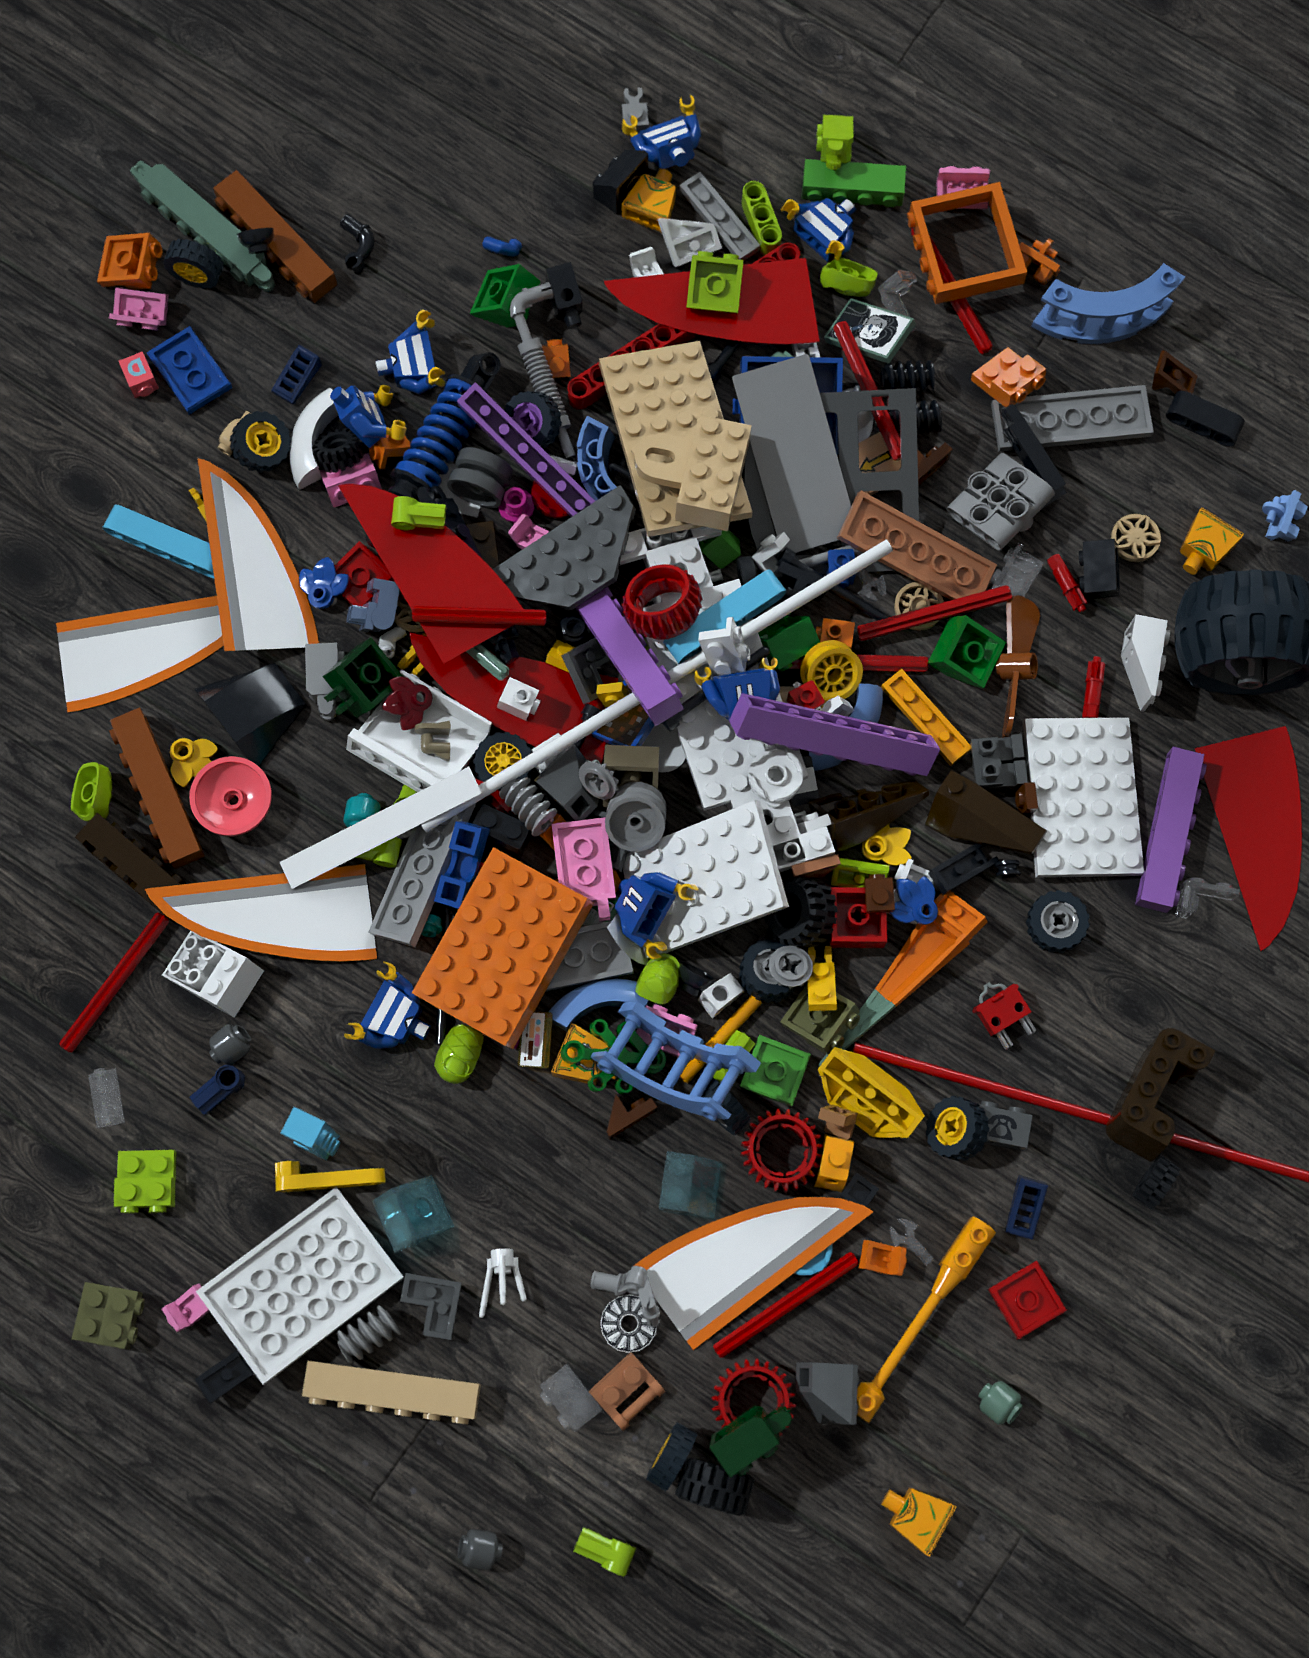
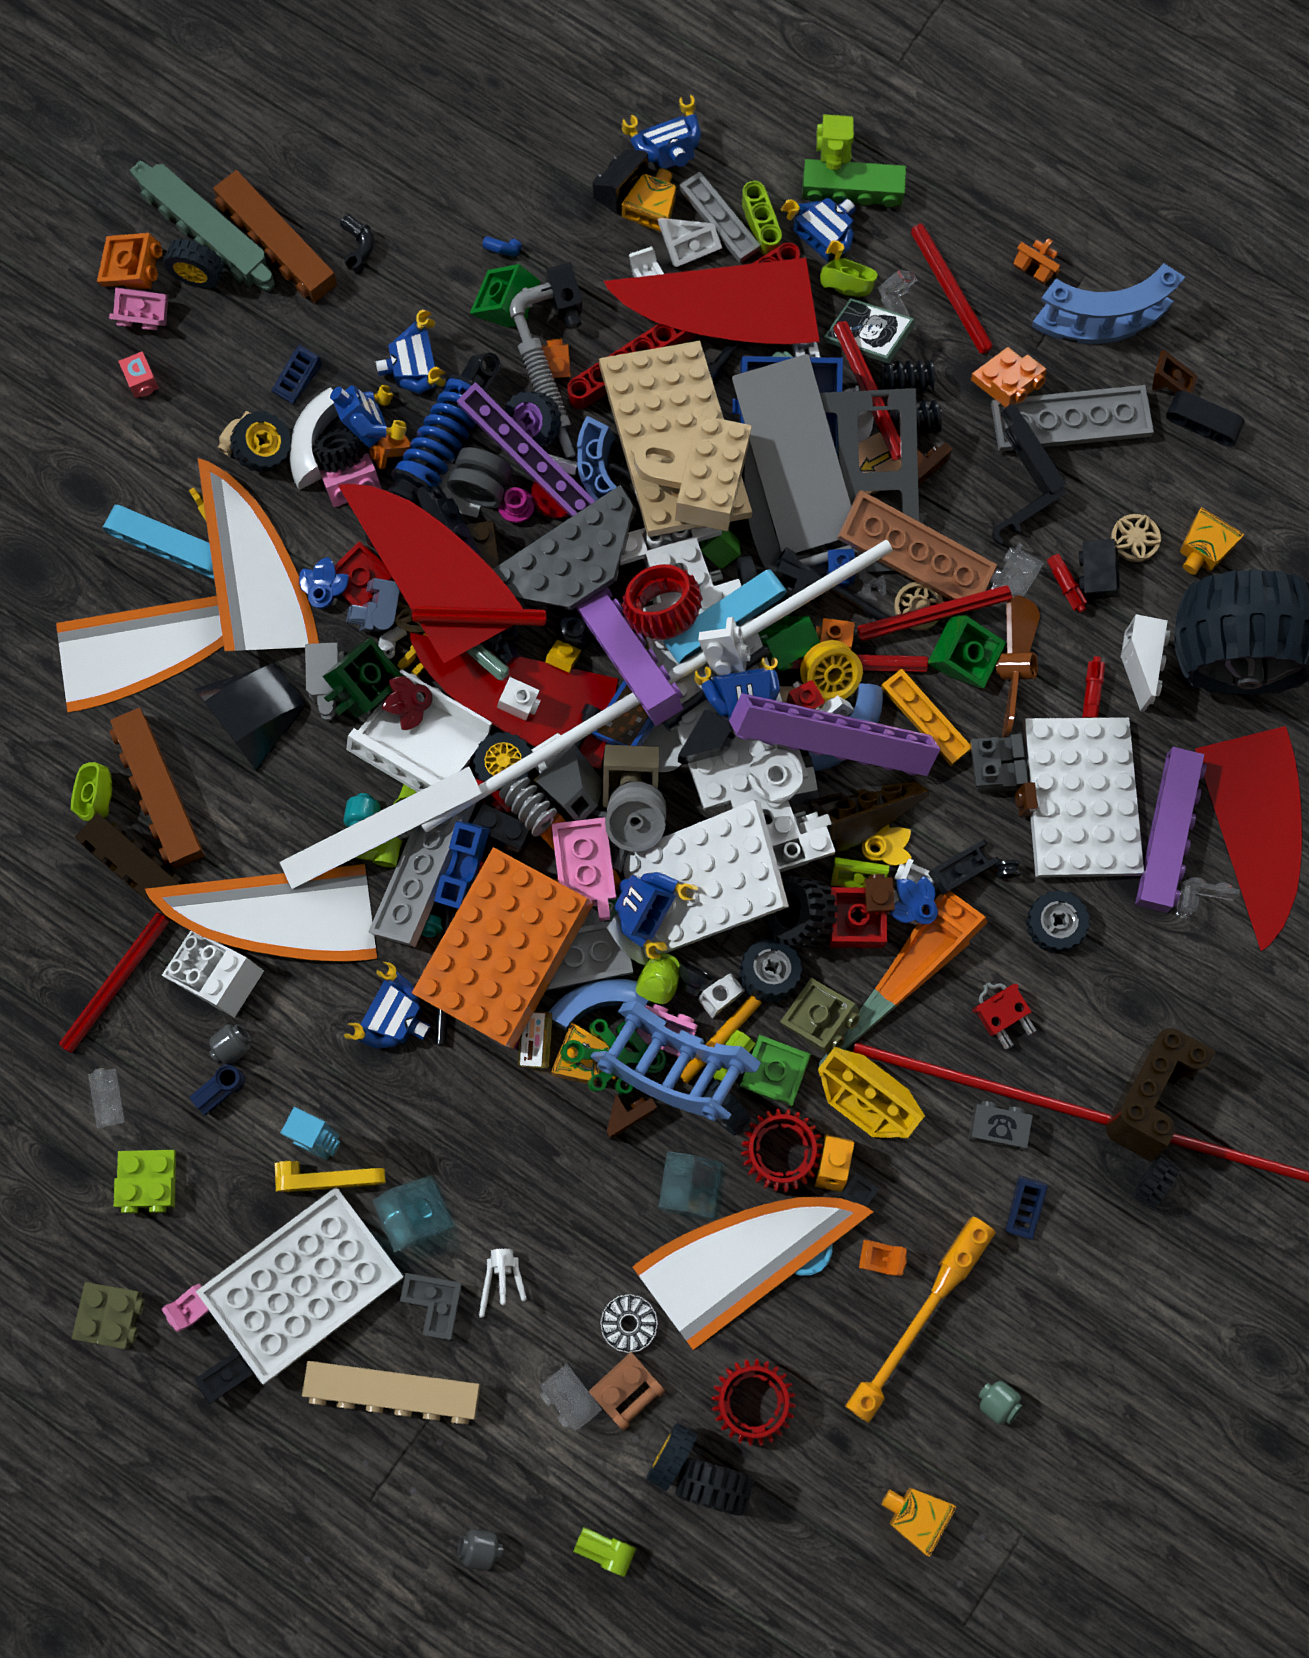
blue tile [146,326,232,414] -> none
yellow plate [170,738,218,787] -> none
coral dish [189,756,272,836] -> none
black piece [237,228,274,254] -> none
light grey piece [337,1305,401,1366] -> none
lime piece [391,496,446,530] -> none
dark tan piece [415,721,451,761] -> none
lime piece [434,1024,483,1084] -> none
bright pink bracket [508,514,550,550] -> none
dark grey plate [561,637,610,704] -> none
light grey gear [579,759,619,799] -> none
light grey pin [591,1266,660,1328] -> none
yellow plate [596,682,630,708] -> none
light grey plate [622,87,649,131] -> none
lime plate [687,251,744,314] -> none
dark green hinge [710,1405,792,1477] -> none
red axle [713,1252,859,1358] -> none
white bracket [752,532,790,573] -> none
light grey gear [768,946,813,989] -> none
nougat tile [791,854,841,878] -> none
dark grey slope [795,1362,859,1425] -> none
yellow hinge [807,946,837,1011] -> none
medium nougat bracket [818,1104,858,1139] -> none
clear bar [889,1218,934,1265] -> none
orange window [907,182,1027,304] -> none
dark brown wedge [925,770,1047,854] -> none
black wheel [925,1096,989,1161] -> none
bright pink bracket [936,166,990,209] -> none
light grey connector [946,453,1055,551] -> none
red tile [987,1261,1067,1340] -> none
light blue hips [1262,490,1308,541] -> none
none -> black slope [678,709,736,765]

